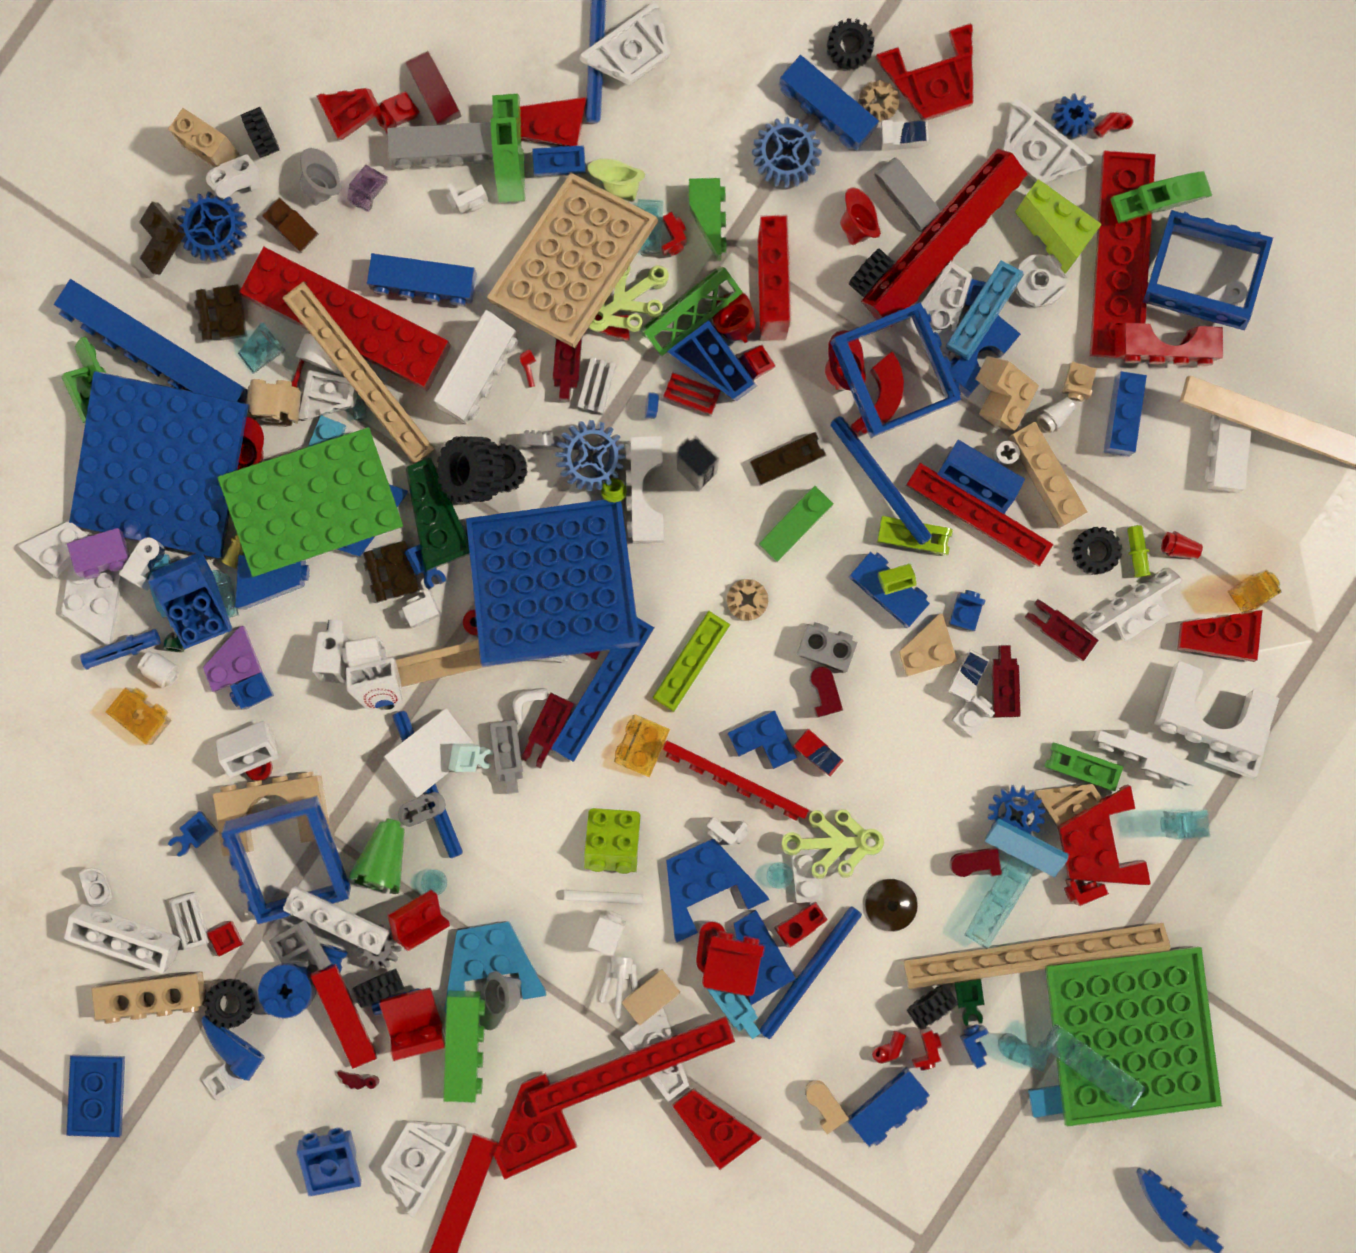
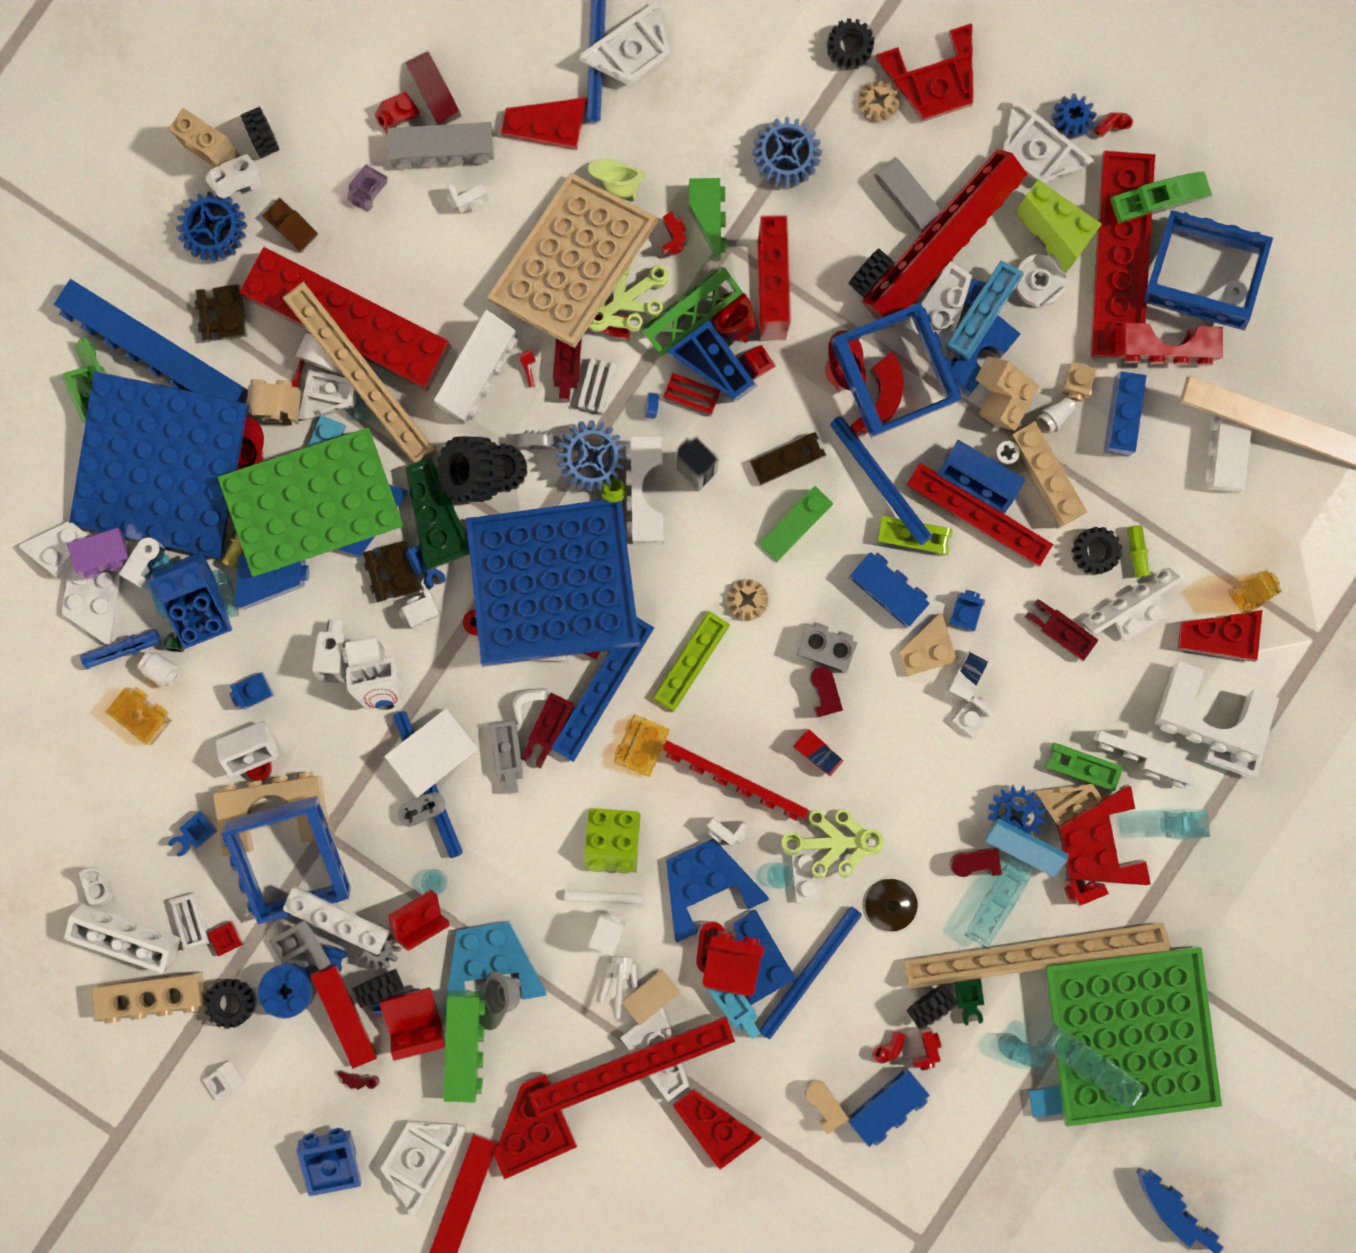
blue tile [67,1055,125,1137] -> none
dark brown plate [139,202,186,275] -> none
blue piece [201,1015,265,1081] -> none
medium lavender wing [203,626,263,692] -> none
clear light blue slope [238,323,286,373] -> none
light grey piece [300,148,342,205] -> none
red wing [317,88,382,140] -> none
bright green cone [348,818,405,894] -> none
blue brick [367,253,477,306] -> none
tan fence [396,640,488,687] -> none
light aqua plate [449,743,493,772] -> none
bright green slope [491,93,525,203] -> none
blue plate [532,145,586,177] -> none
clear light blue plate [637,199,664,254] -> none
blue plate [728,711,797,769] -> none
red leg [774,902,828,948] -> none
blue brick [779,54,879,151] -> none
red piece [840,187,881,245] -> none
lime piece [877,563,917,595] -> none
white leg [880,120,929,151] -> none
blue bracket [960,1024,989,1069] -> none
dark red hinge [992,645,1021,718] -> none
red cone [1161,531,1203,559] -> none

